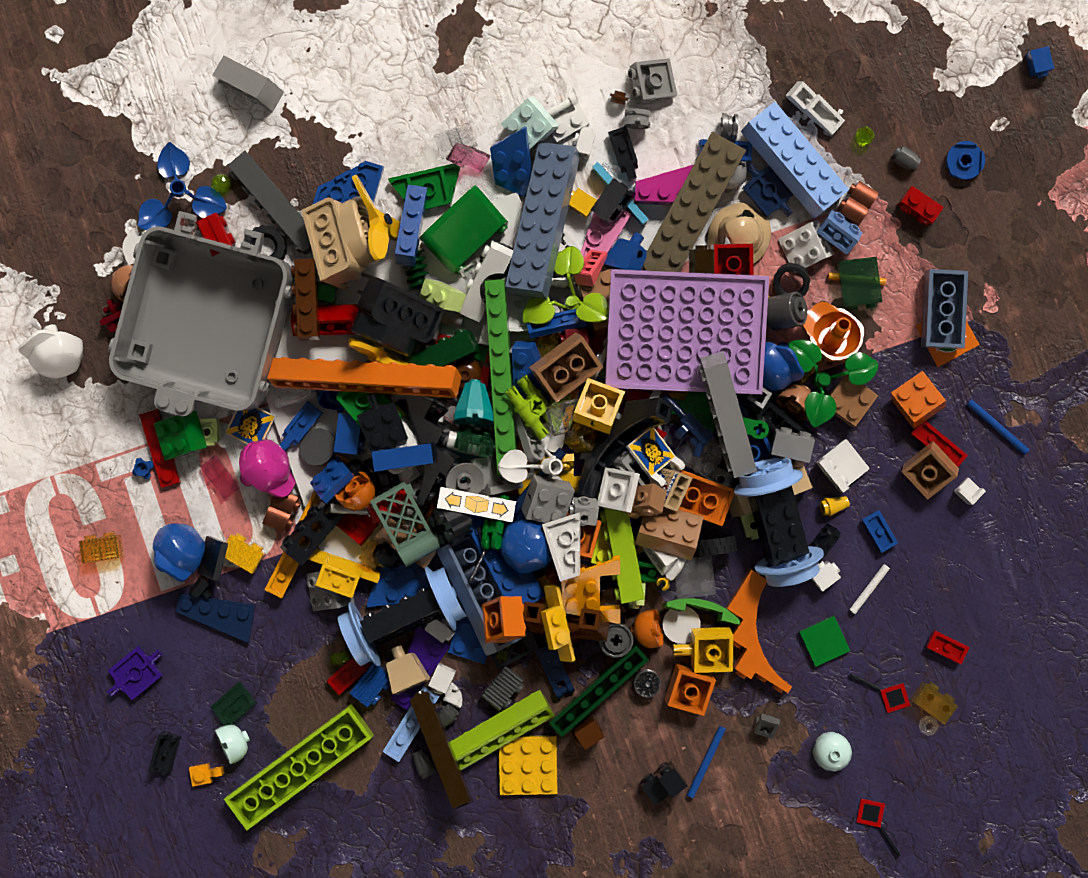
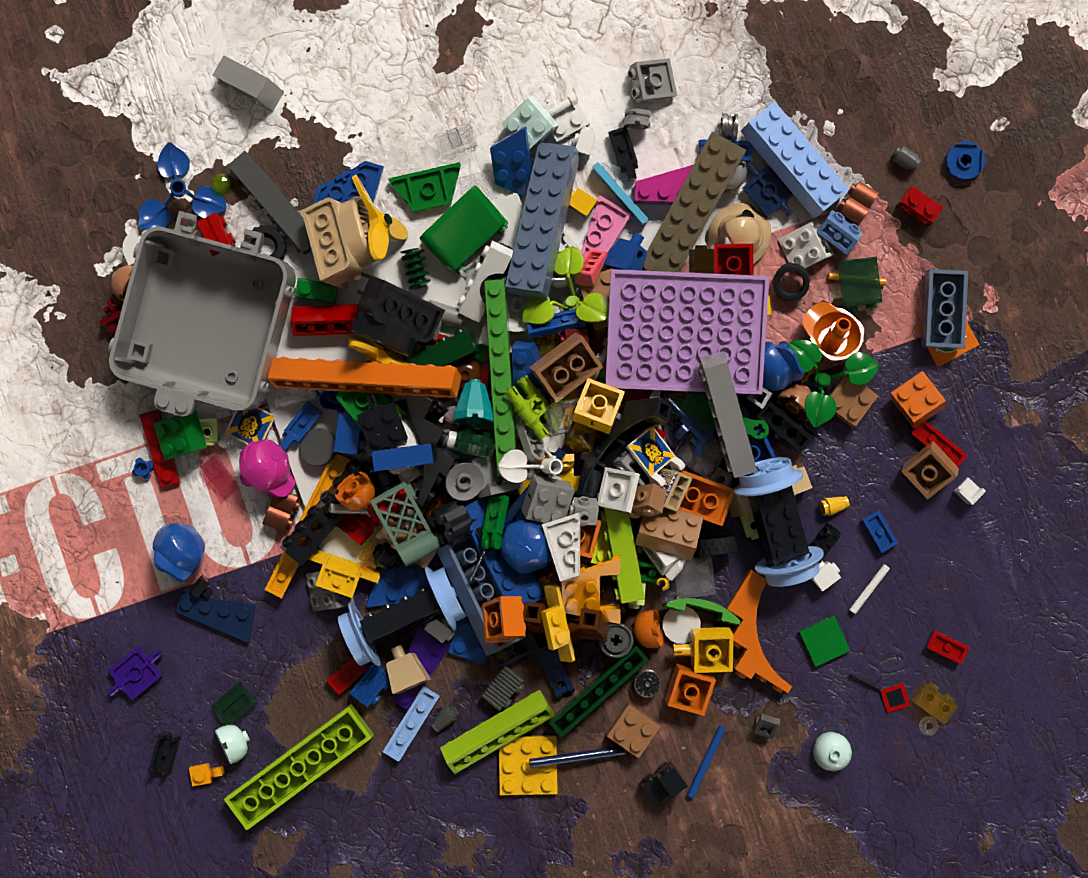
white piece [18,324,83,379] -> none
clear yellow brick [79,532,124,564] -> none
black tile [197,536,228,581] -> none
yellow brick [225,533,266,574] -> none
reddish brown brick [291,259,320,341] -> none
blue plate [310,456,354,503] -> none
clear neon green tile [330,651,349,665] -> none
blue brick [395,185,427,267] -> none
dark brown brick [410,690,474,810] -> none
dark grey cone [412,749,436,779] -> none
yellowish green brick [419,279,466,312] -> none
white brick [428,663,456,695] -> none
sticker [437,487,516,522] -> none
white tile [443,682,463,708] -> none
clear pink slope [446,143,490,173] -> none
reddish brown brick [573,716,605,750] -> none
black hinge [591,178,636,225] -> none
reddish brown plate [610,90,629,105] -> none
dark grey piece [766,292,808,331] -> none
light grey brick [770,427,815,463] -> none
white slope [786,81,845,135] -> none
white bracket [816,439,869,493] -> none
clear neon green tile [854,126,874,146] -> none
piece [856,798,901,857] -> none
blue bar [966,399,1029,455] -> none
blue brick [1025,46,1054,78] -> none
none -> dark blue piece [529,746,625,768]
none -> medium nougat brick [606,702,661,758]

